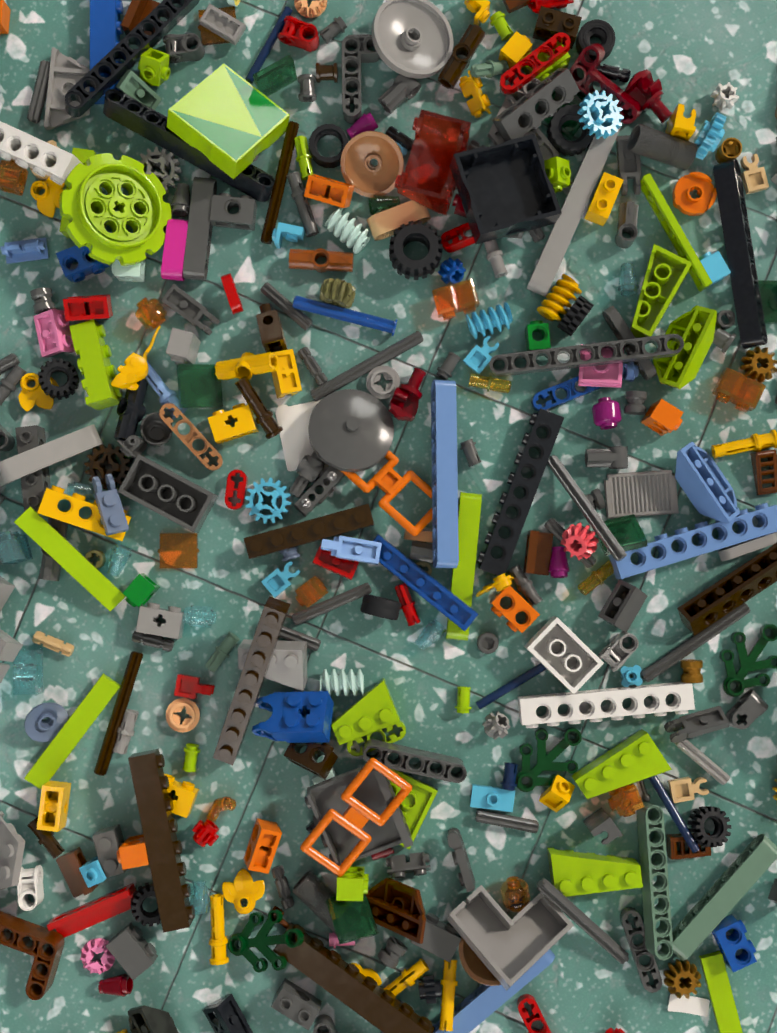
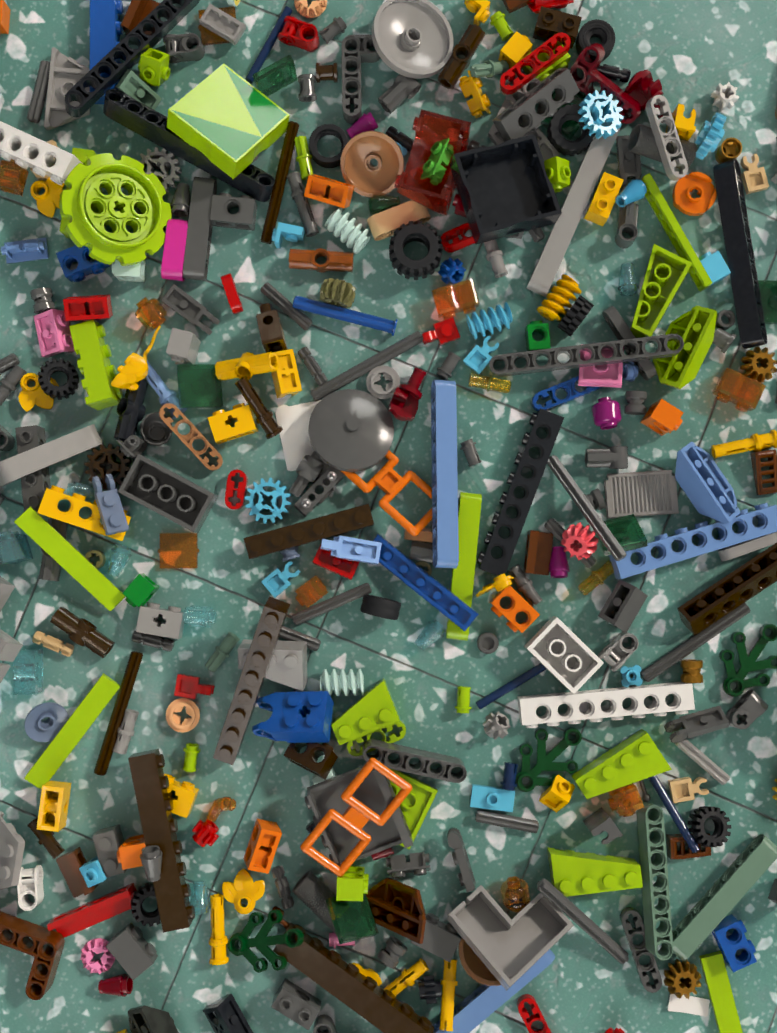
red axle [395,583,421,626] -> none
none -> dark brown piece [50,606,115,658]
none -> dark grey cone [140,845,163,882]
none -> bright green hinge [420,138,454,185]
none -> red plate [422,318,460,345]
none -> dark azure cone [616,179,647,207]
none -> light grey beam [646,95,688,181]

